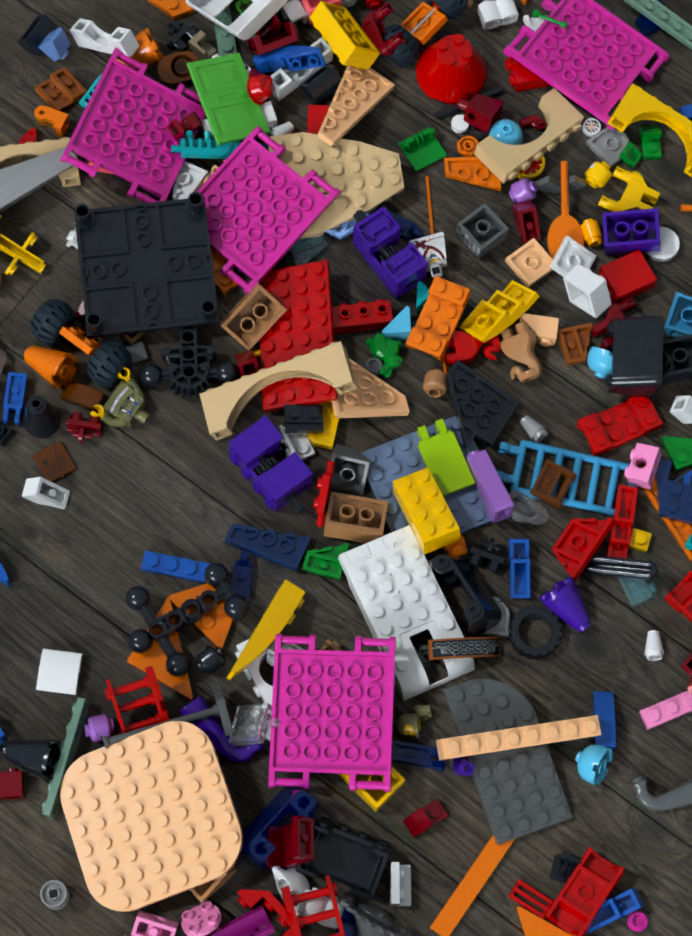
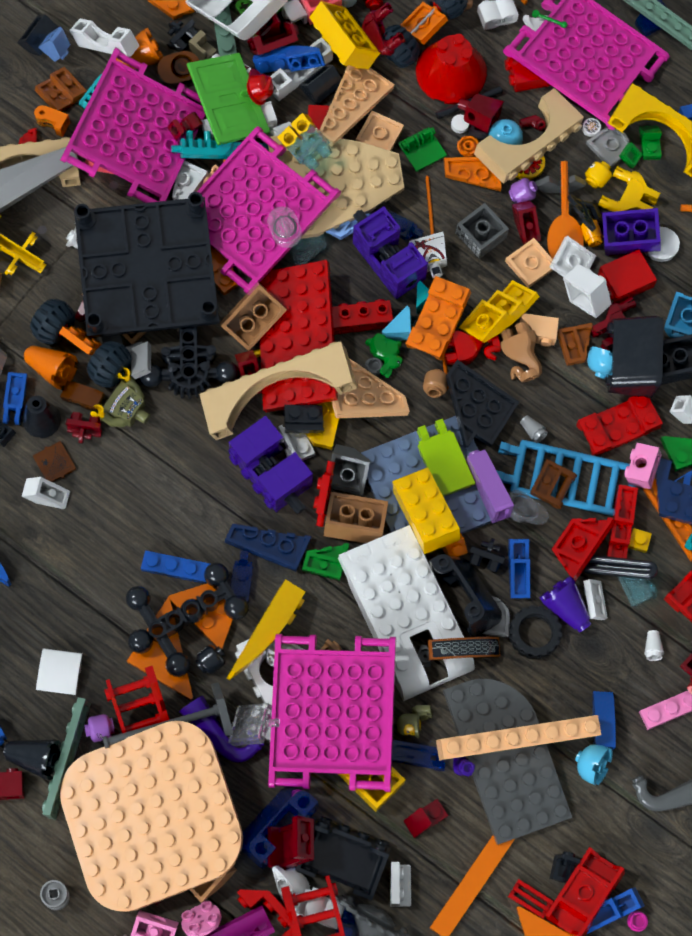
none -> light grey tile [131,341,151,379]
none -> clear piece [267,206,302,248]
none -> clear light blue hips [277,113,332,170]
none -> light nougat plate [356,111,404,151]
none -> black piece [568,194,601,232]
none -> white plate [583,579,608,621]

